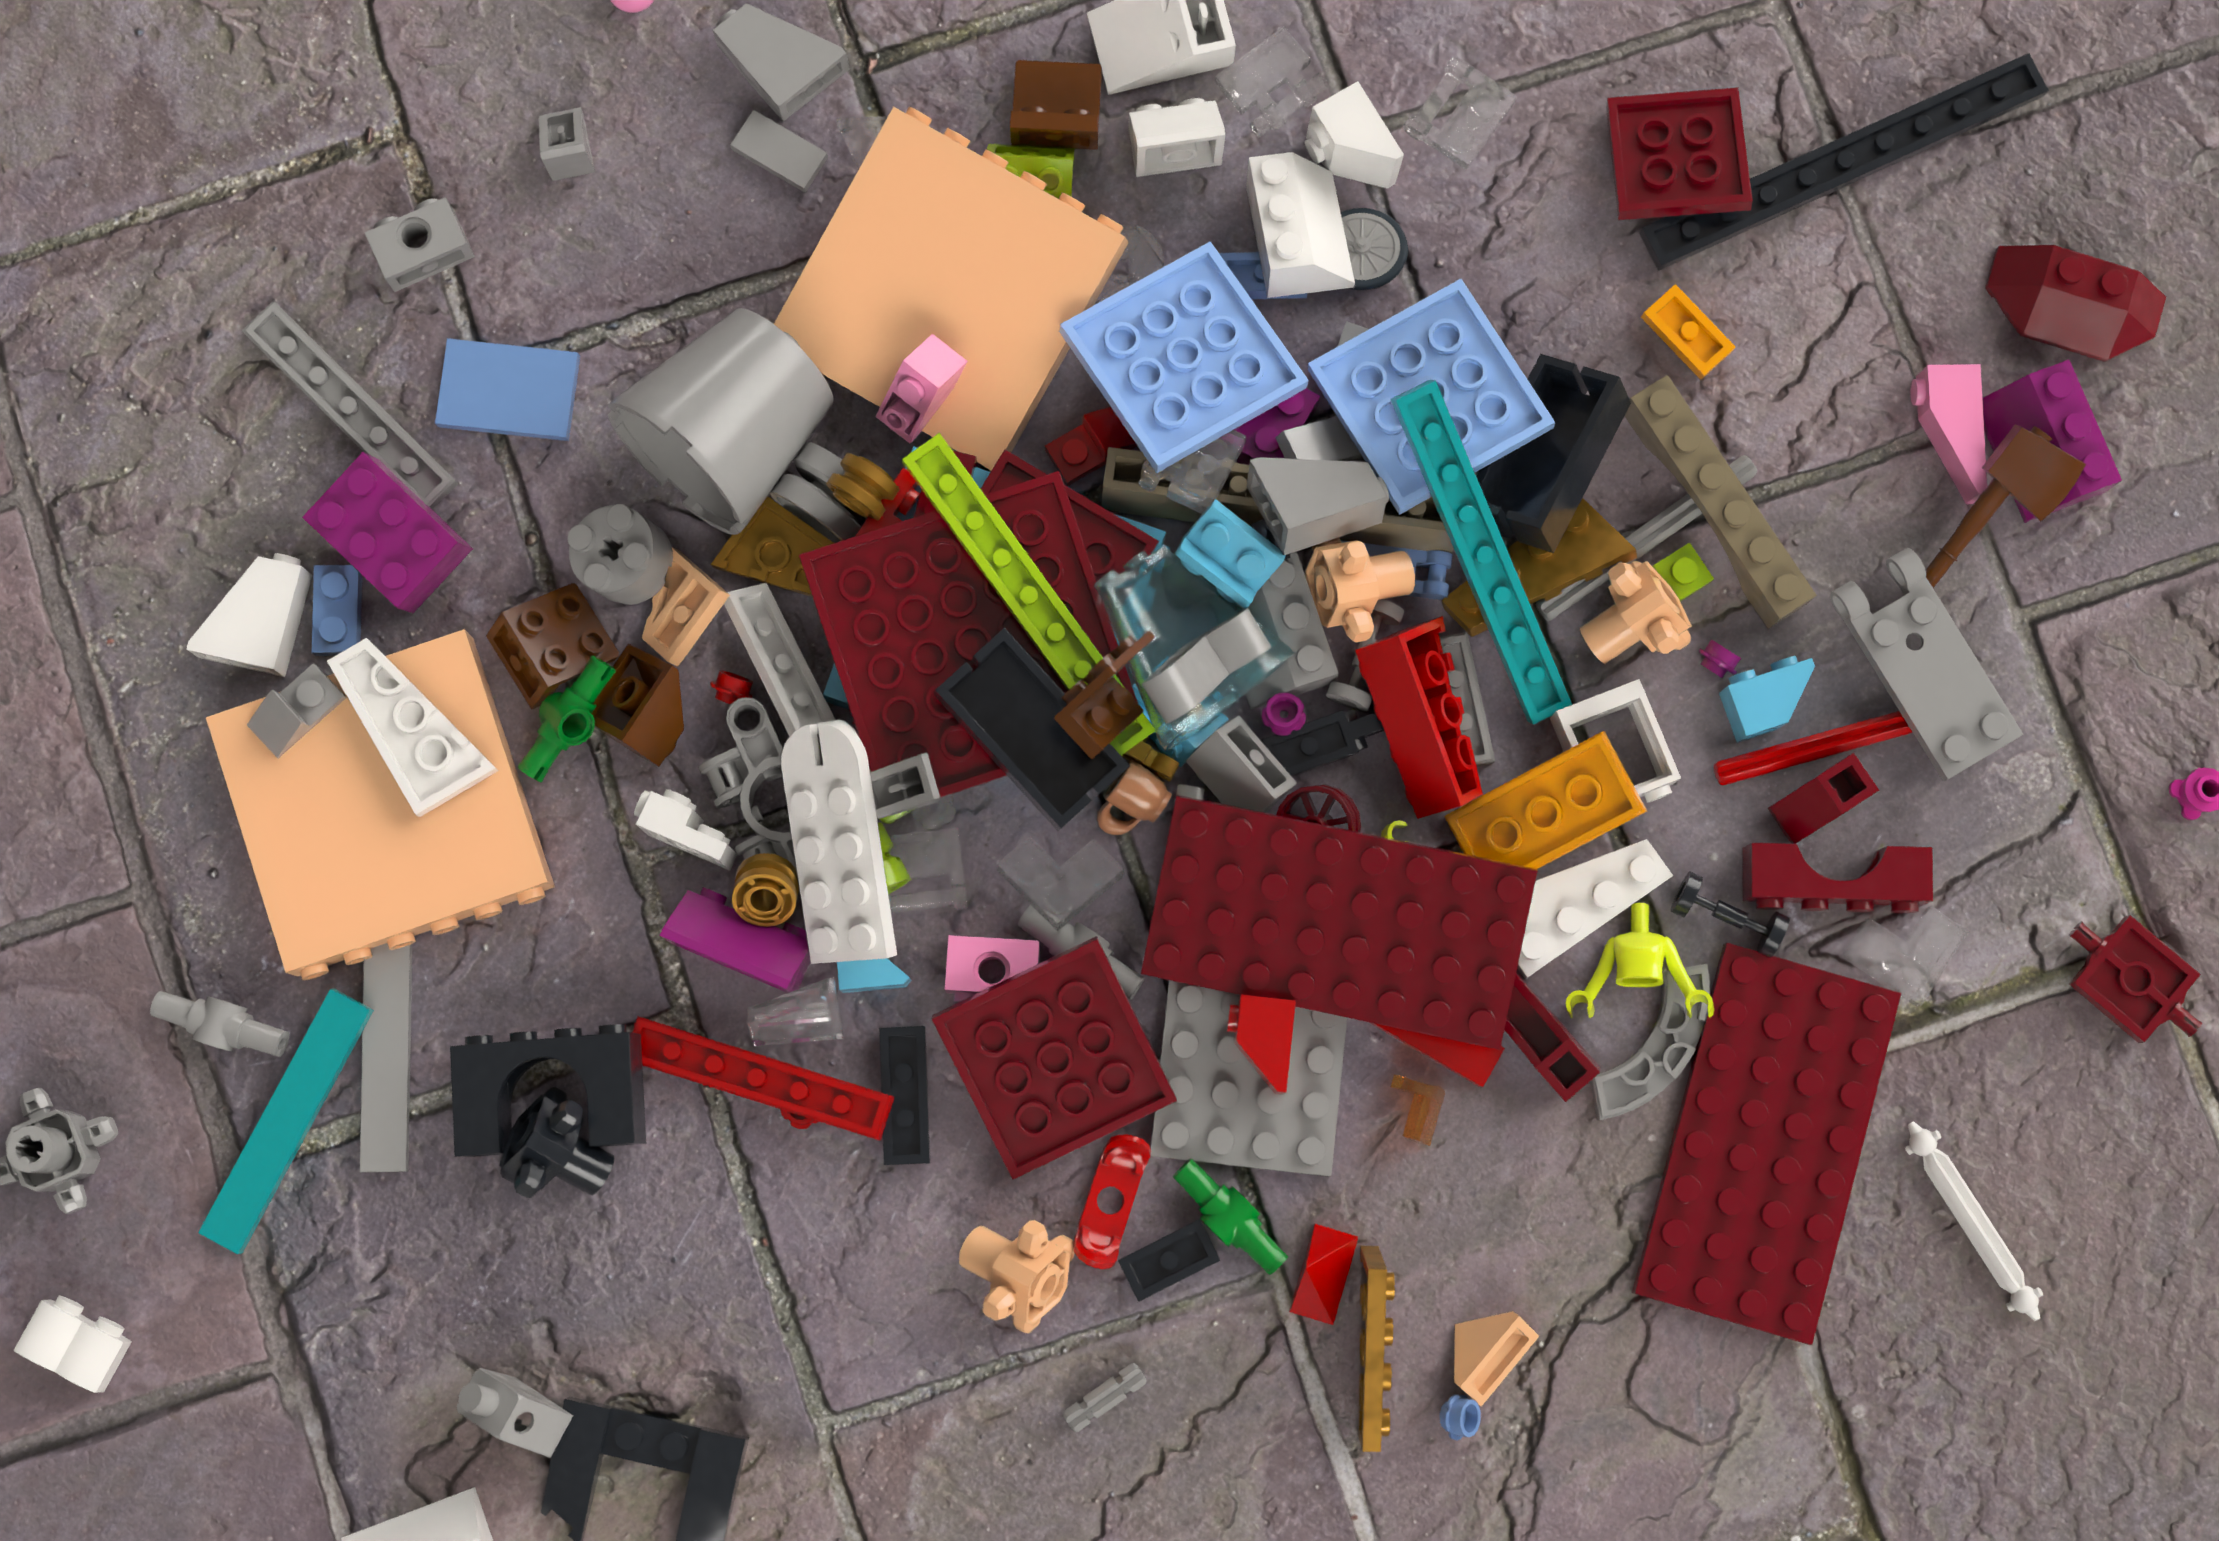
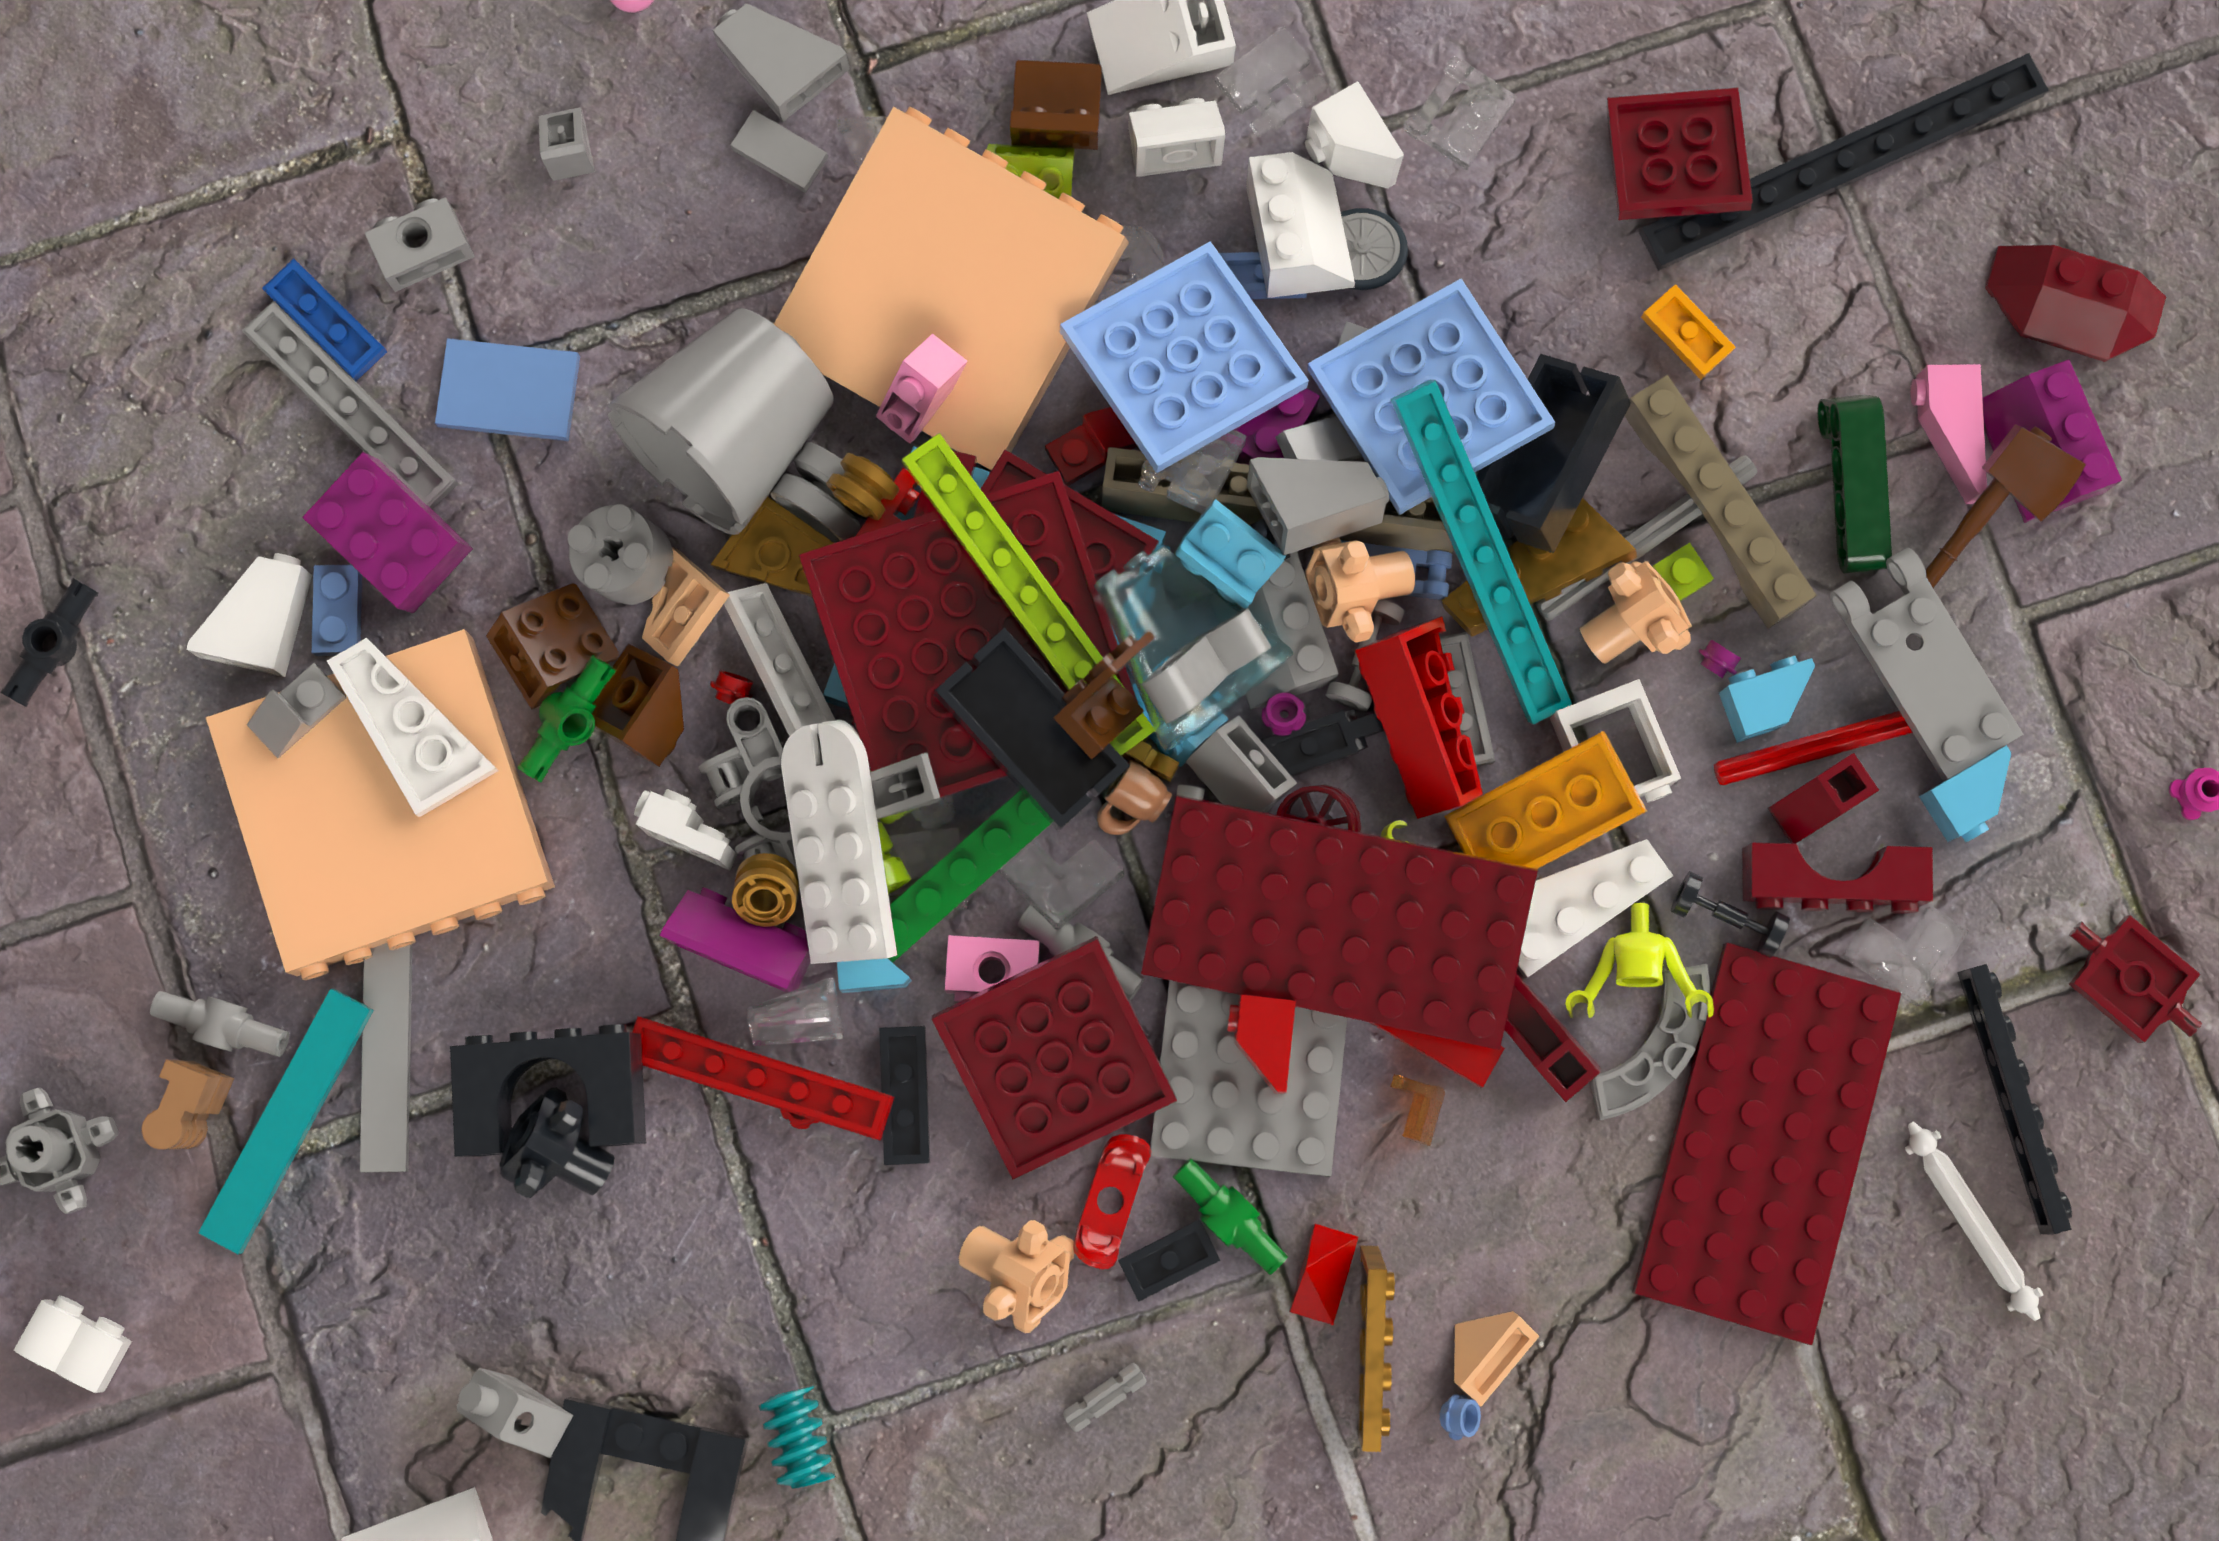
none -> black pin [0,578,99,707]
none -> medium nougat legs [142,1059,235,1150]
none -> blue tile [262,258,387,382]
none -> teal piece [759,1385,836,1489]
none -> green plate [889,790,1051,963]
none -> dark green beam [1817,395,1892,574]
none -> medium azure slope [1919,745,2011,843]
none -> black plate [1957,964,2072,1234]

